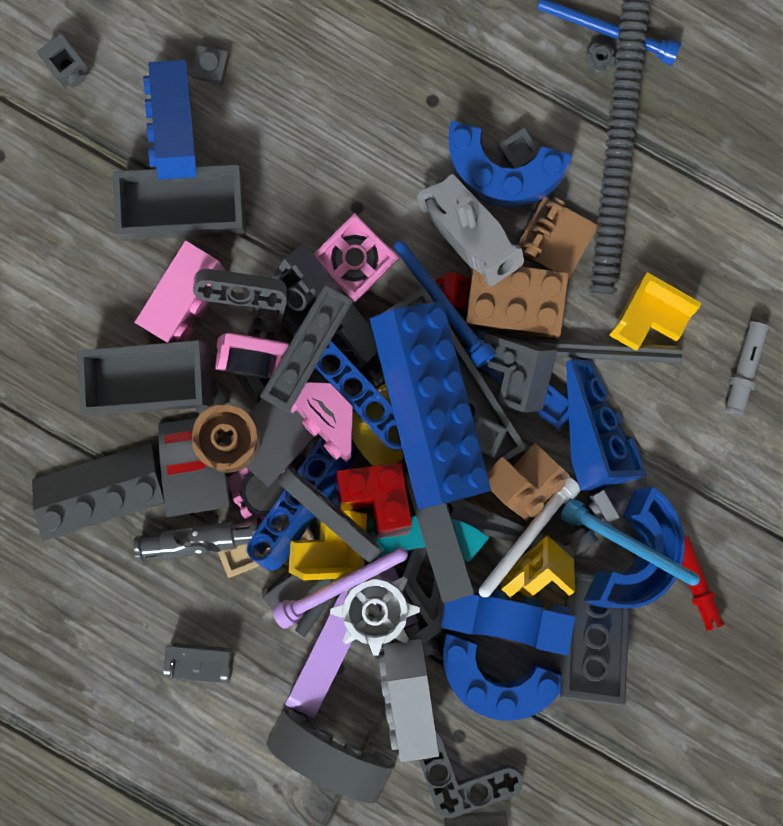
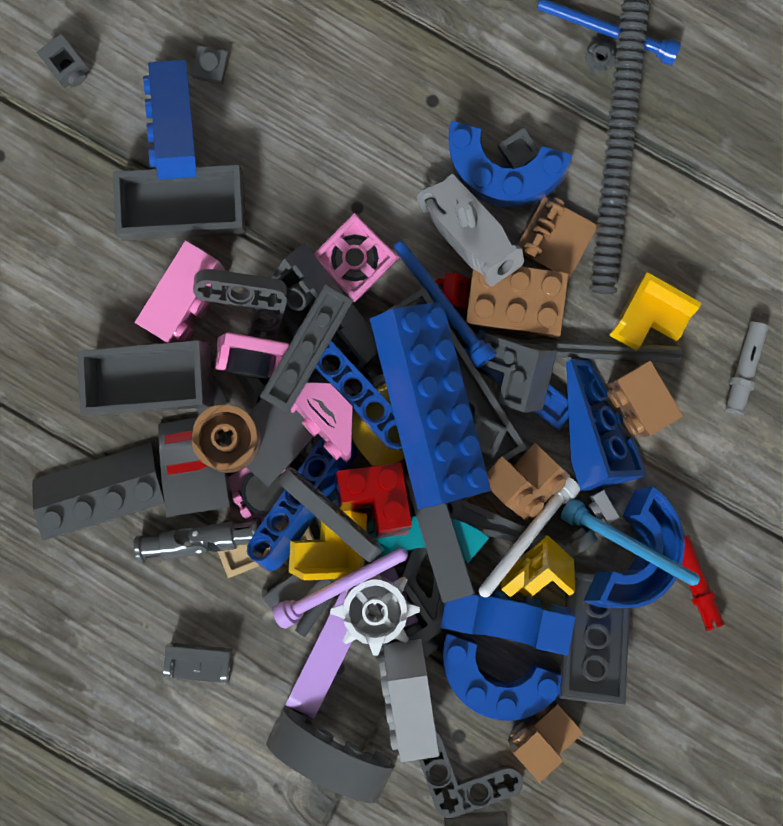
none -> medium nougat brick [508,700,583,783]
none -> medium nougat brick [607,361,684,438]

